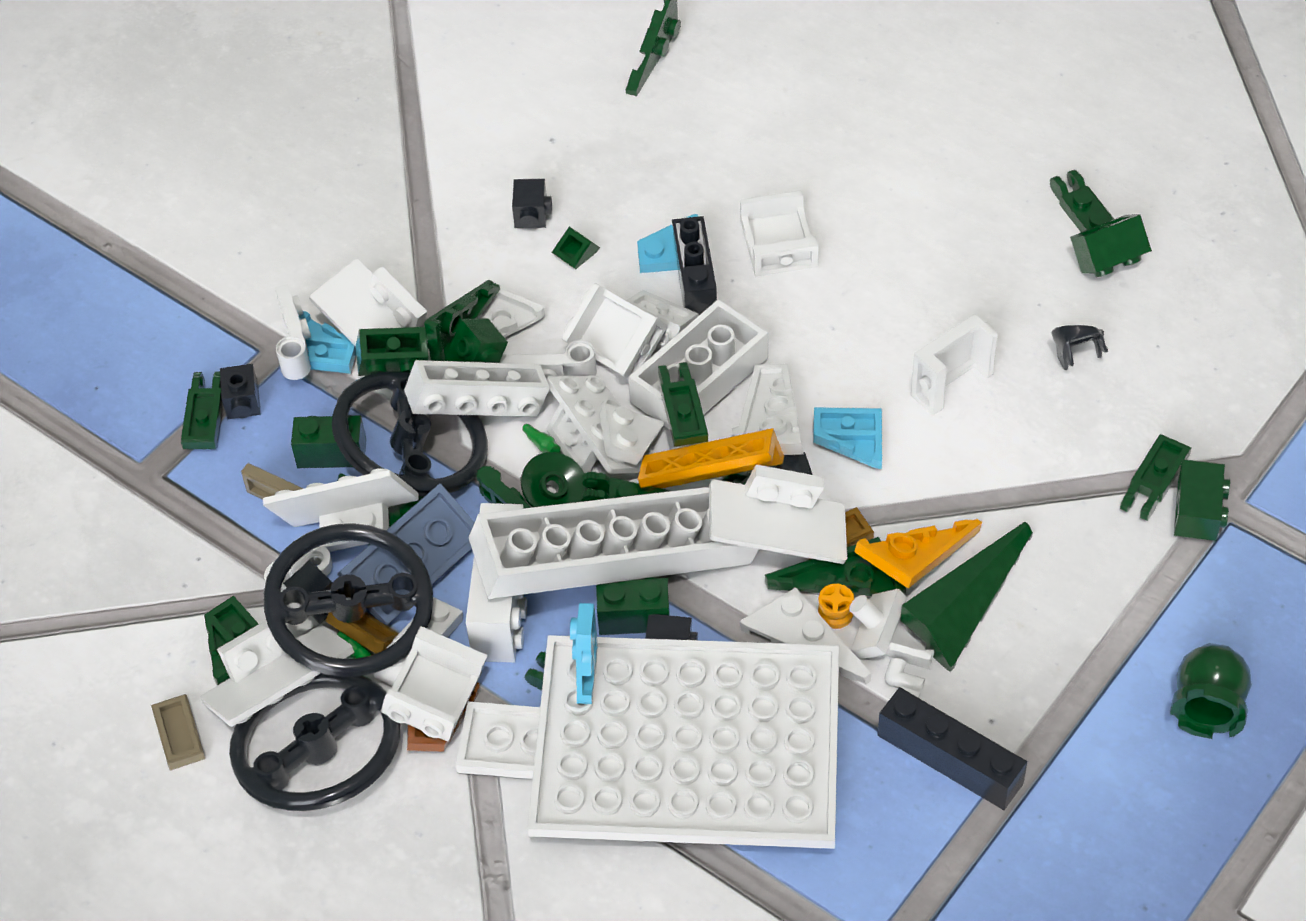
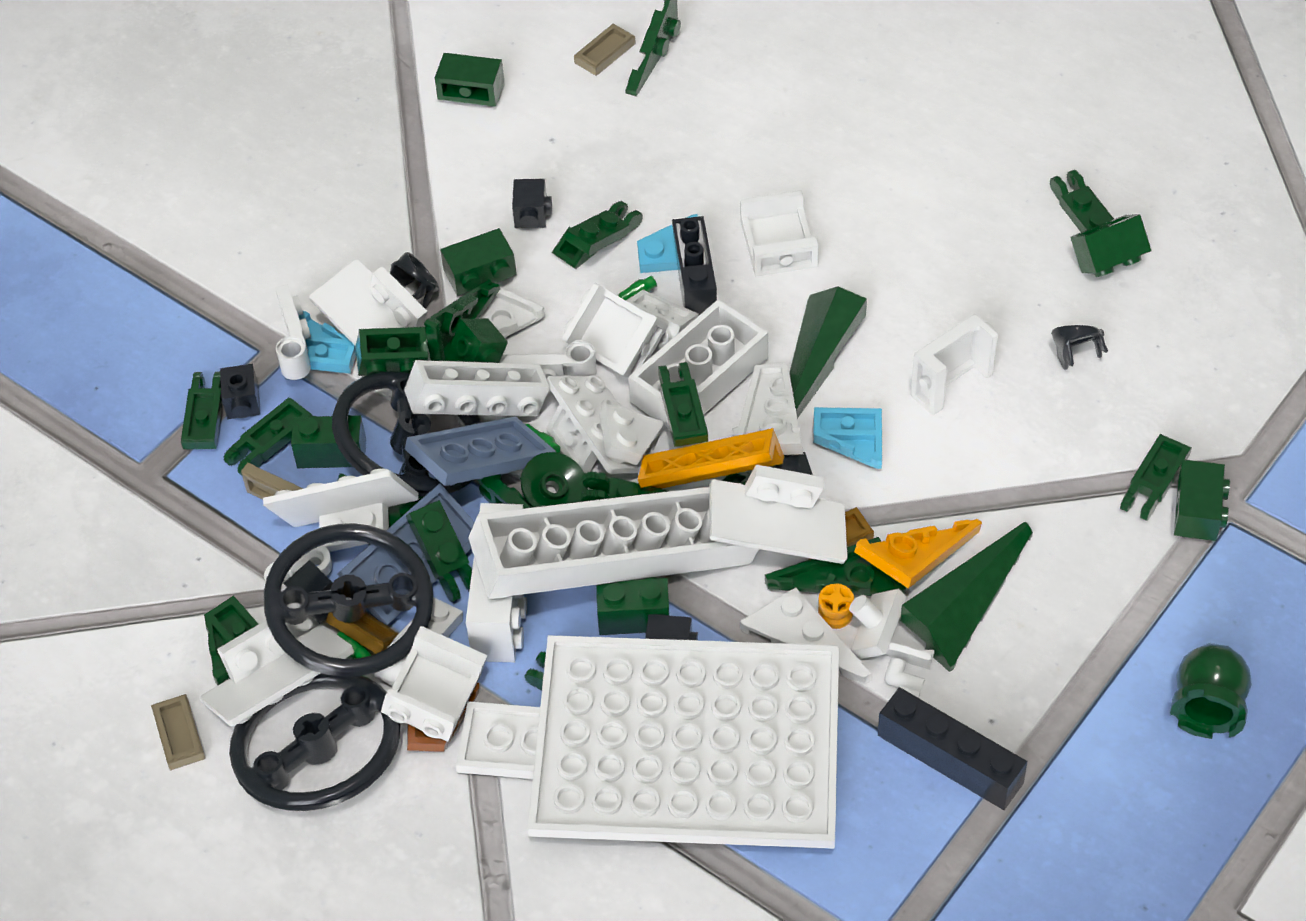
medium azure wing [570,603,598,704] -> none
none -> dark green hinge [223,397,313,475]
none -> black piece [390,252,439,309]
none -> sand blue plate [405,416,556,486]
none -> dark green hinge [406,500,472,602]
none -> dark green brick [434,53,504,107]
none -> dark green brick [440,228,517,296]
none -> dark green hinge [564,201,643,255]
none -> dark tan tile [574,23,636,76]
none -> green piece [617,275,657,301]
none -> dark green wedge [789,286,867,419]

